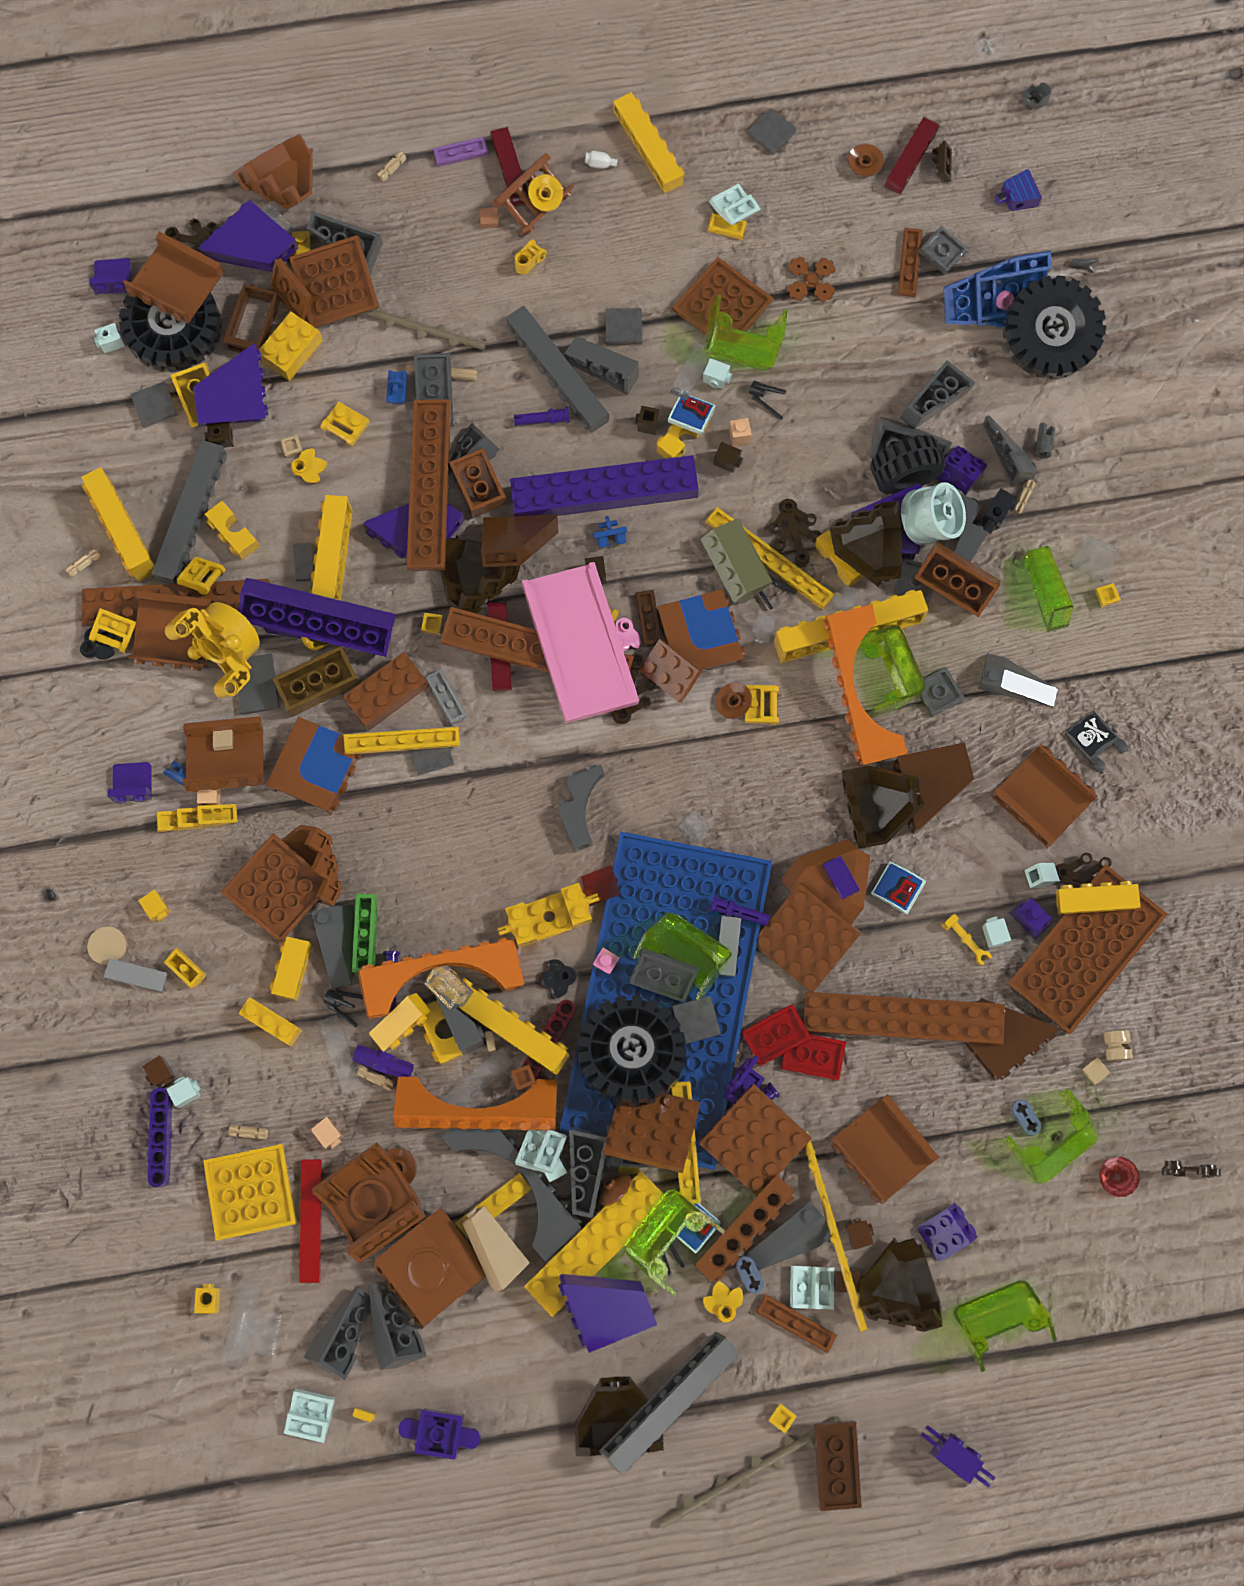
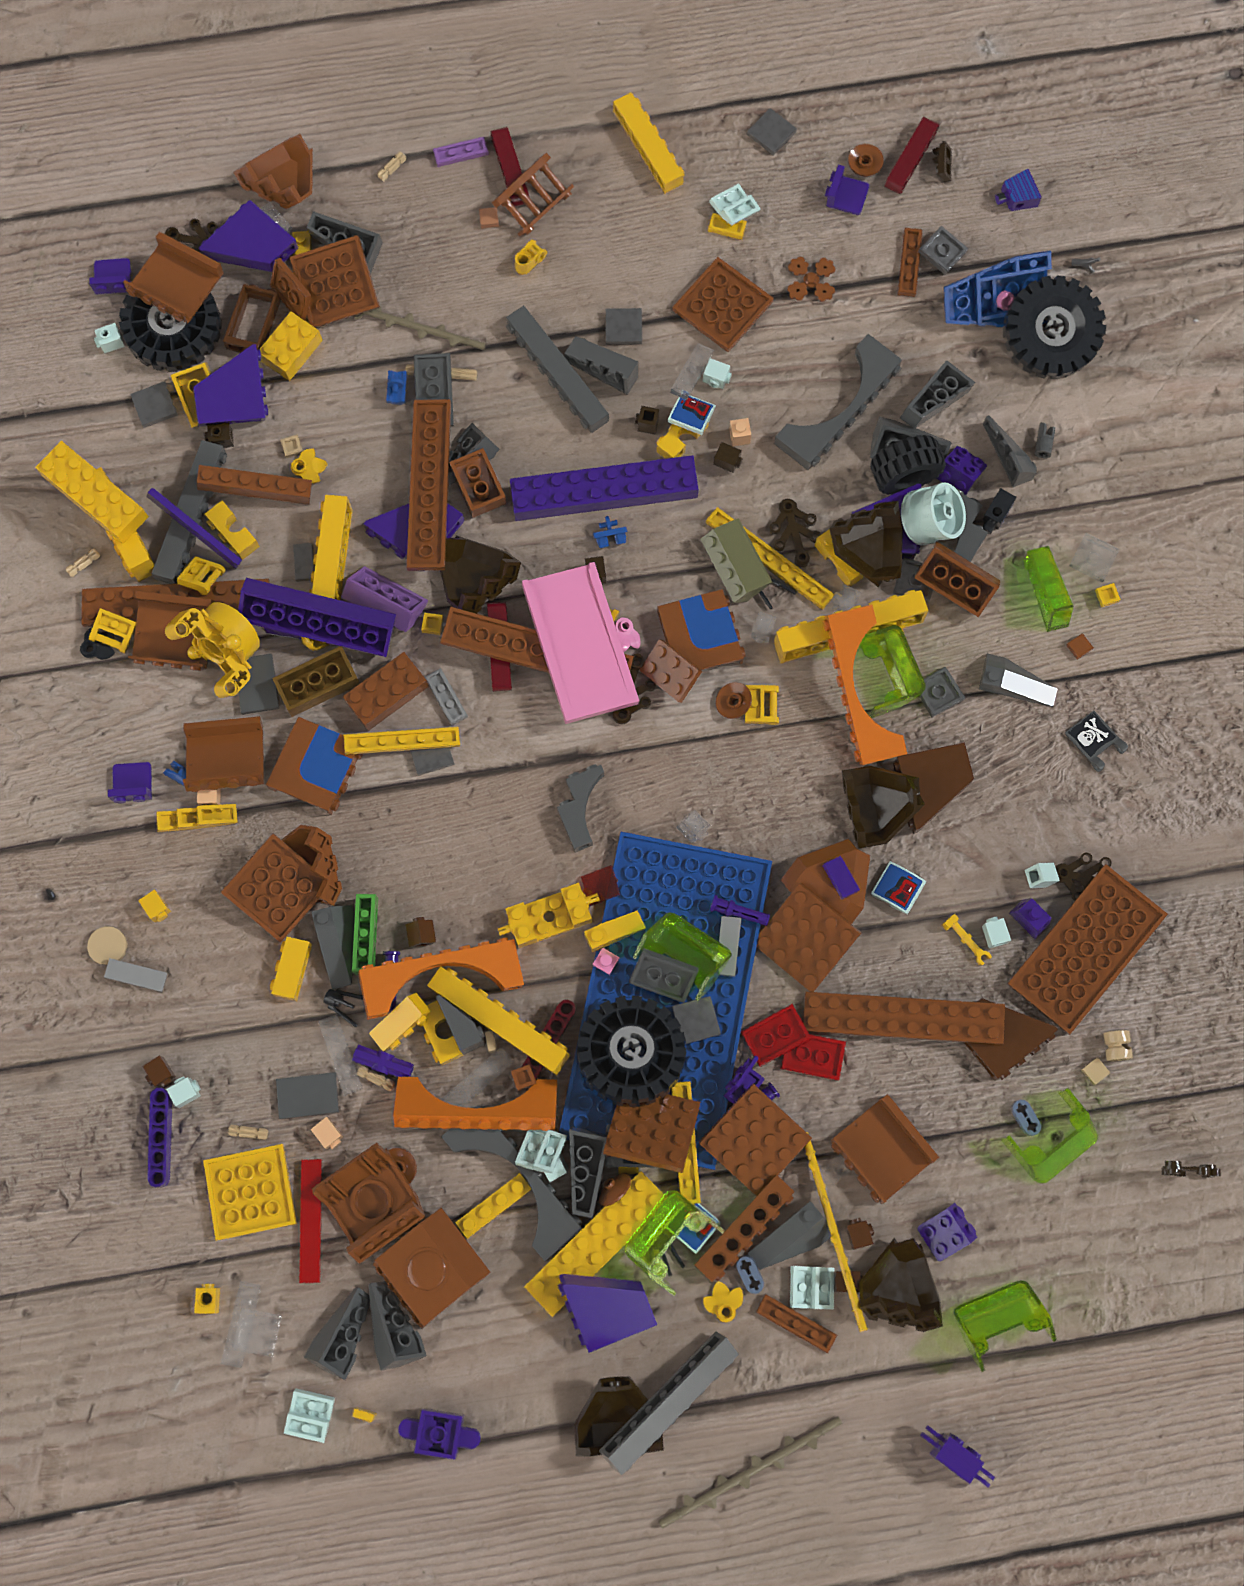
yellow brick [164,948,206,988] -> none
tan tile [213,730,233,751] -> none
yellow brick [238,997,303,1047] -> none
yellow plate [320,401,370,446] -> none
clear brick [424,965,474,1010] -> none
tan slope [462,1206,530,1293] -> none
reddish brown slope [481,515,558,567] -> none
dark purple pin [514,406,570,426] -> none
yellow dish [528,174,563,212] -> none
black plate [538,959,577,999] -> none
white plant [585,151,618,169] -> none
reddish brown tile [635,590,662,647] -> none
clear neon green windscreen [705,294,788,370] -> none
black plant [749,380,787,420] -> none
yellow plate [768,1403,797,1433] -> none
reddish brown plate [814,1420,862,1511] -> none
dark orange panel [991,744,1098,848] -> none
tan axle [1012,479,1035,514] -> none
dark grey hair [1022,82,1051,109] -> none
yellow brick [1055,881,1141,914] -> none
clear red dish [1099,1157,1140,1197] -> none
none -> yellow brick [35,440,148,544]
none -> dark purple tile [146,488,242,569]
none -> dark orange brick [197,465,312,505]
none -> dark grey tile [276,1072,340,1119]
none -> medium lavender slope [341,566,428,632]
none -> reddish brown brick [406,917,436,947]
none -> yellow slope [584,910,646,953]
none -> dark grey arch [774,334,902,470]
none -> dark purple bracket [825,164,870,215]
none -> dark orange tile [1066,633,1094,660]

